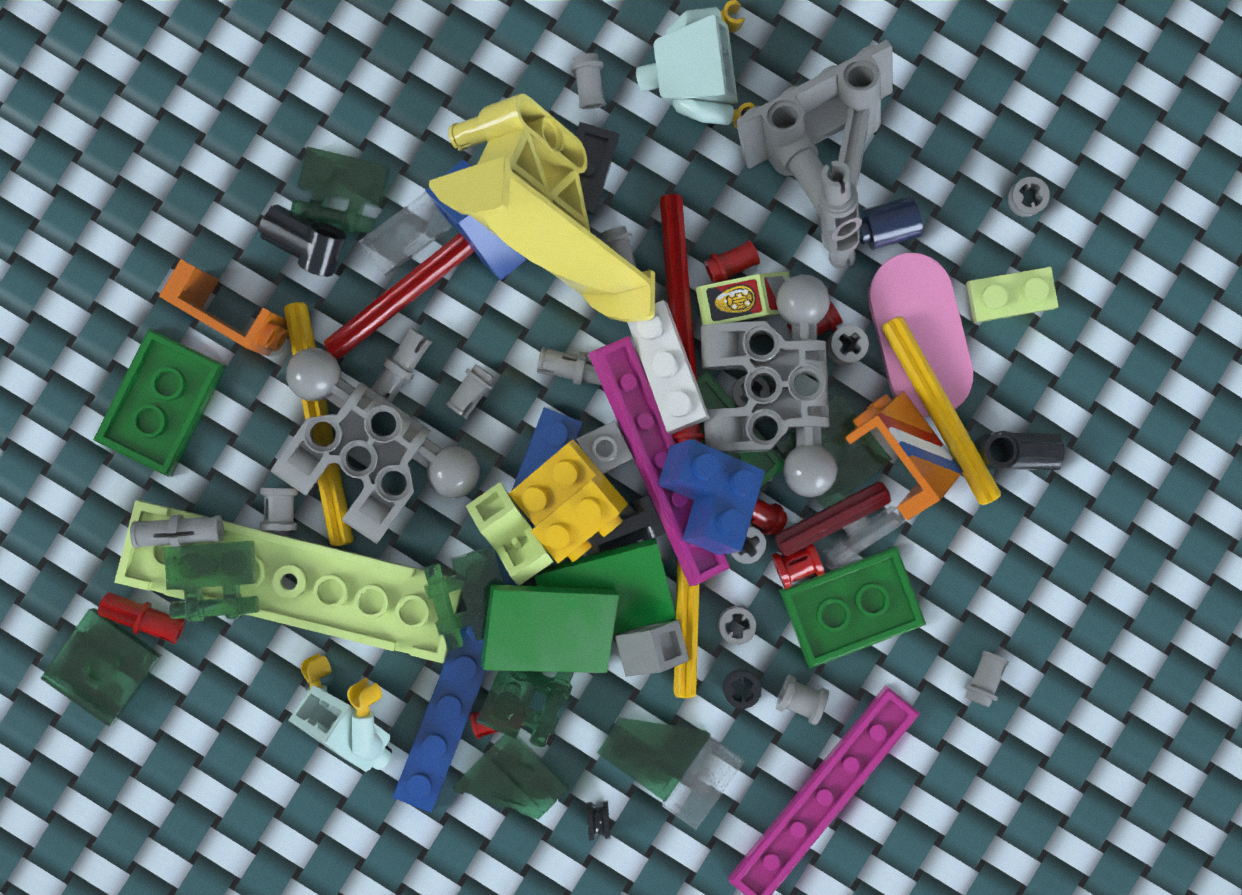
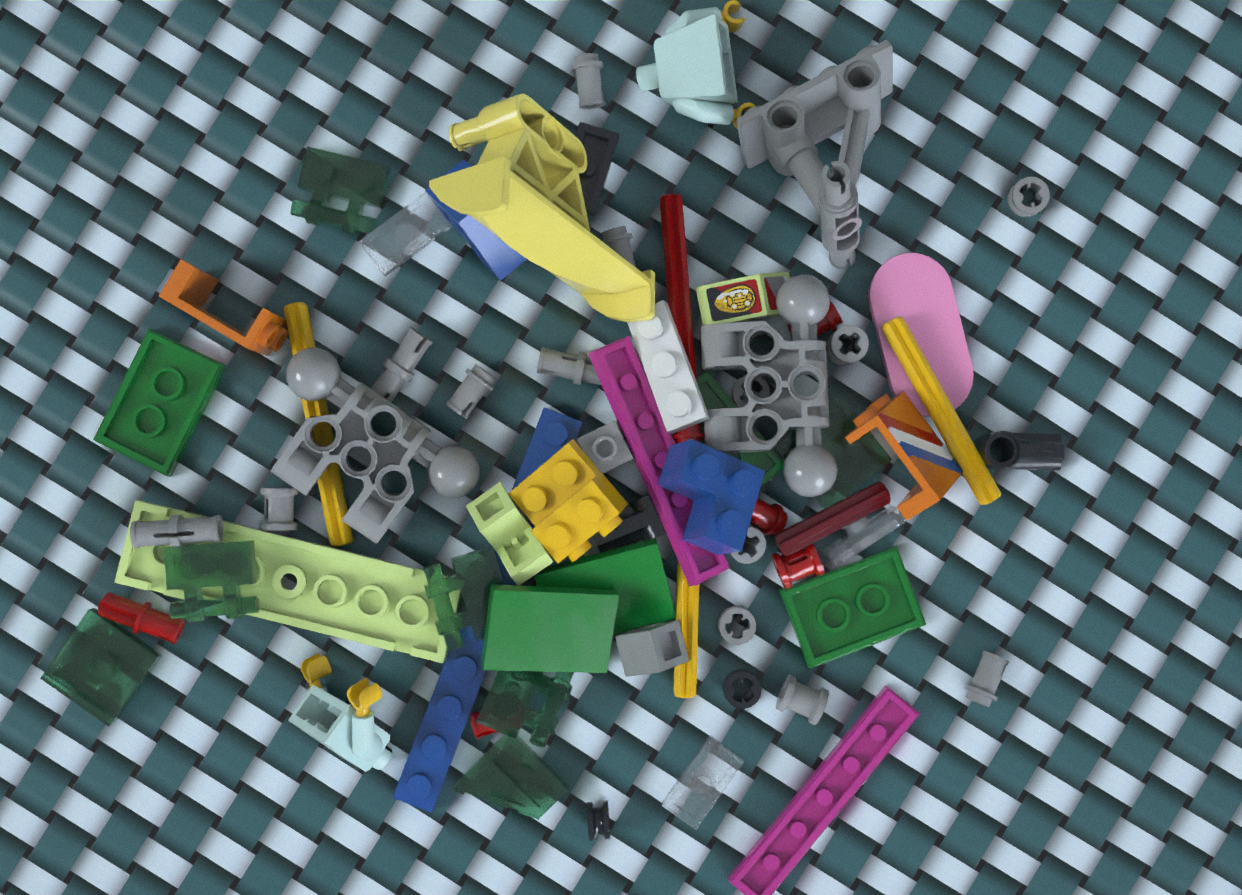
black piece [258,204,346,277] -> none
red axle [324,233,474,359] -> none
clear green wing [596,717,711,802] -> none
red pin [704,240,760,283] -> none
dark blue brick [860,196,923,250] -> none
yellowish green plate [966,267,1059,323] -> none

